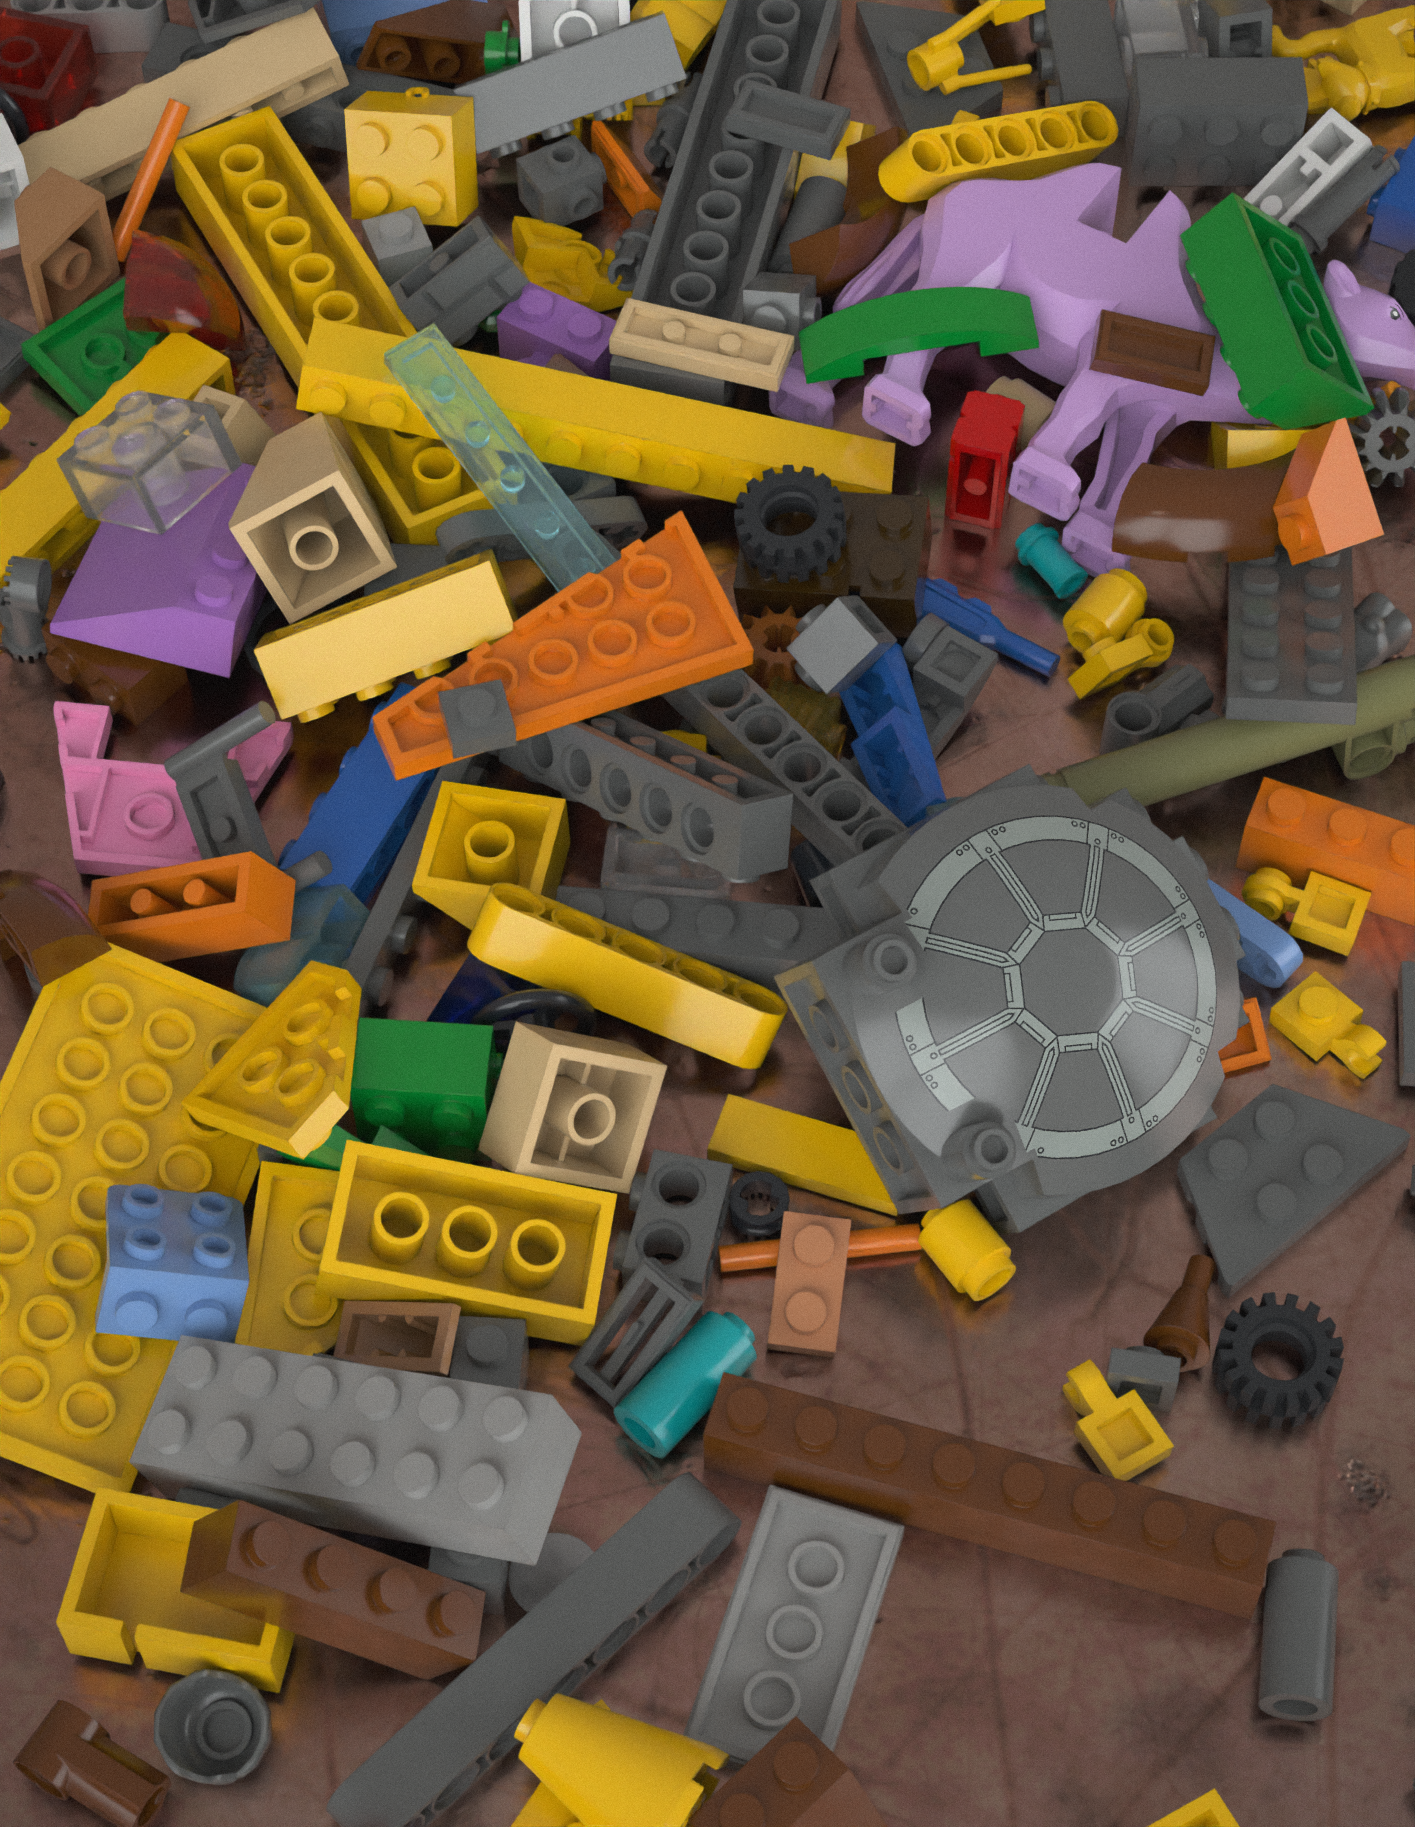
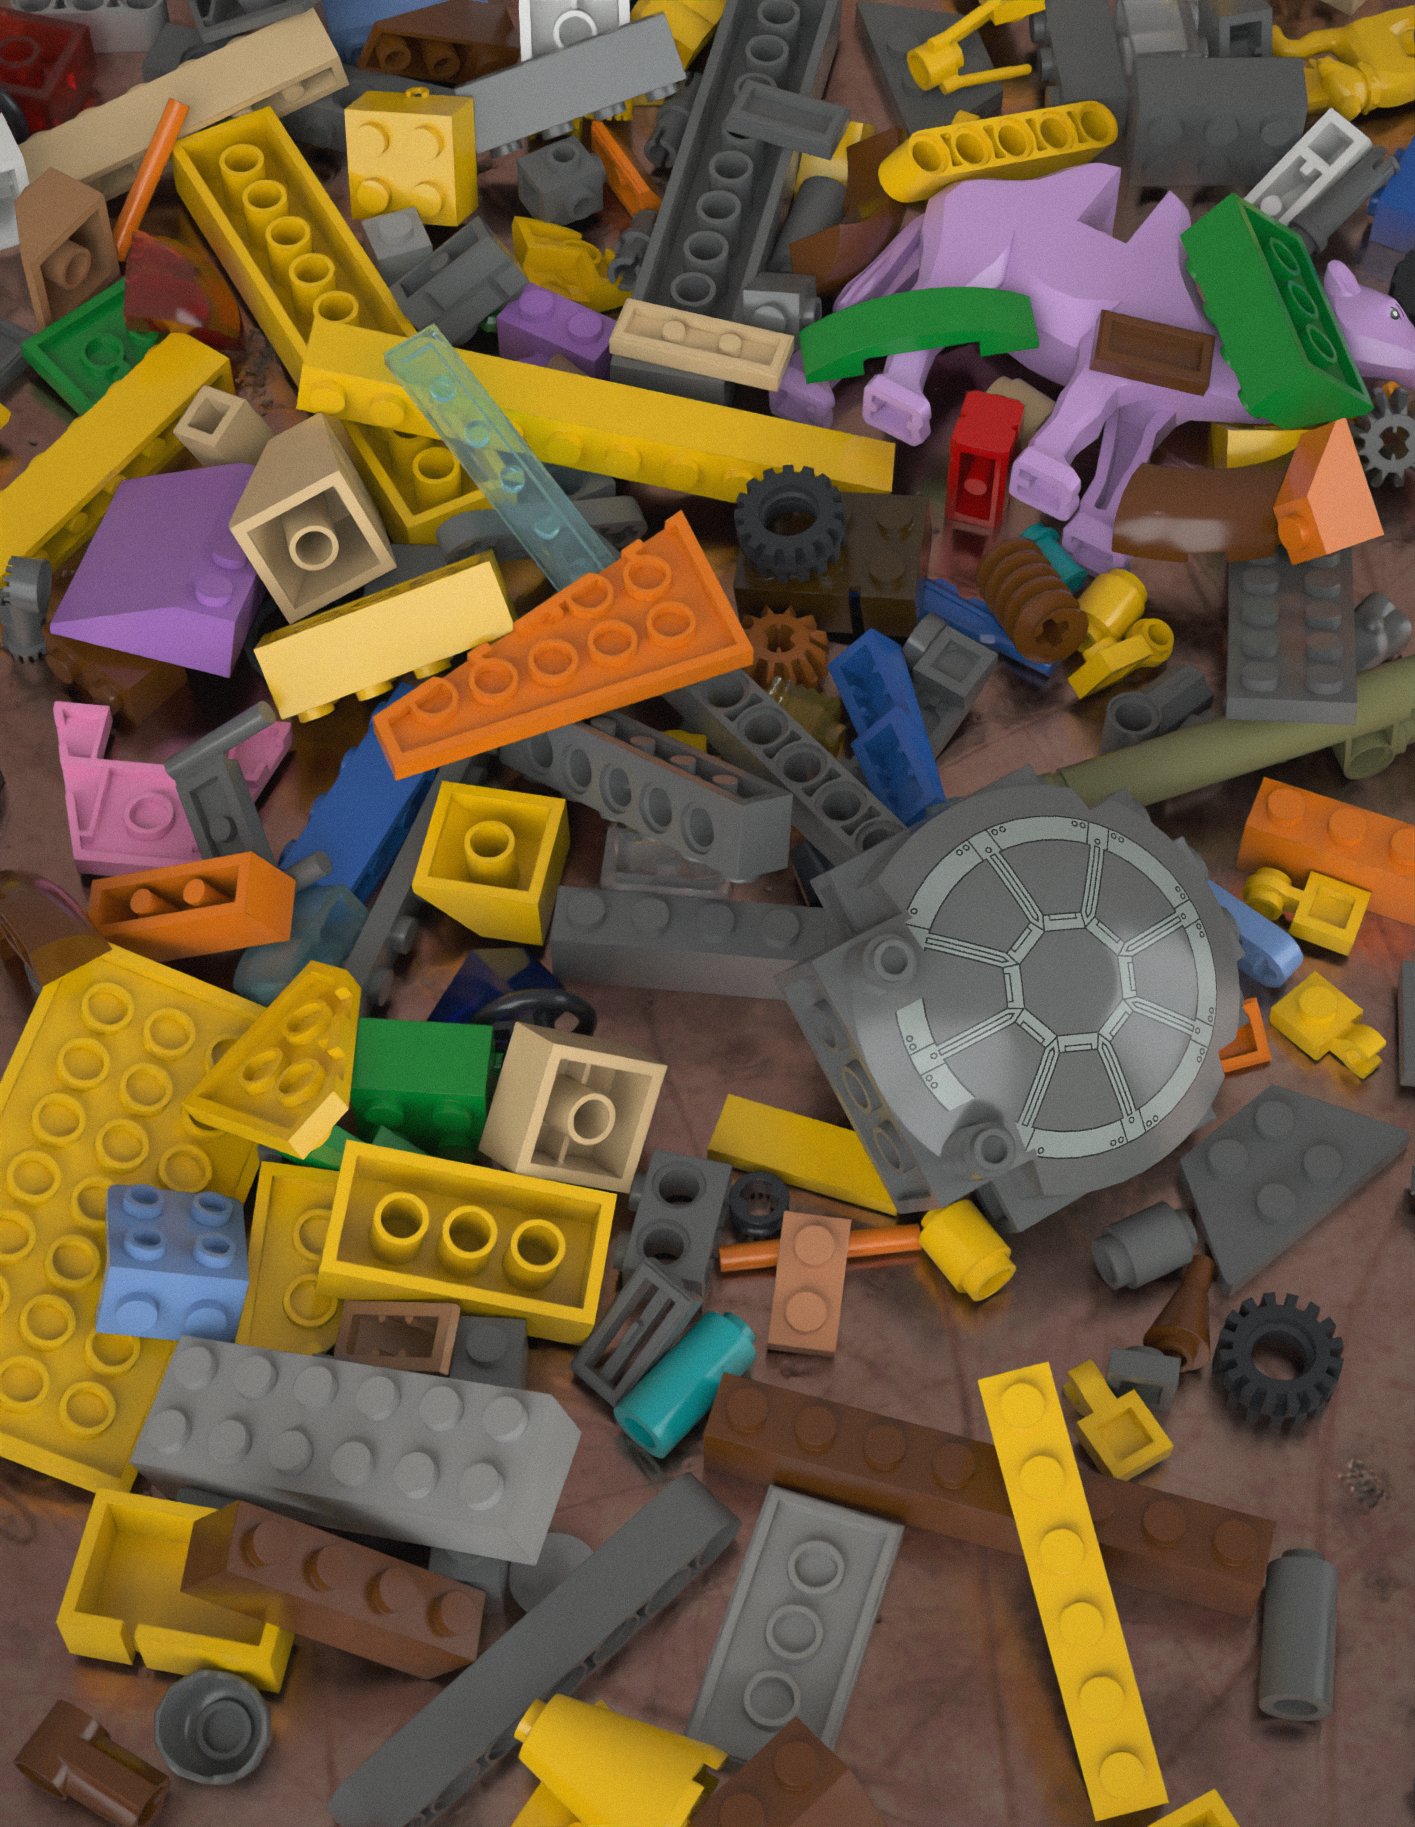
clear brick [56,390,242,535] -> none
dark grey plate [438,679,517,759] -> none
yellow beam [467,882,788,1069] -> none
green plate [484,20,521,74] -> none
brick [786,595,897,694] -> none
none -> reddish brown piece [975,537,1089,664]
none -> yellow brick [977,1361,1169,1821]
none -> dark grey brick [1091,1201,1198,1290]

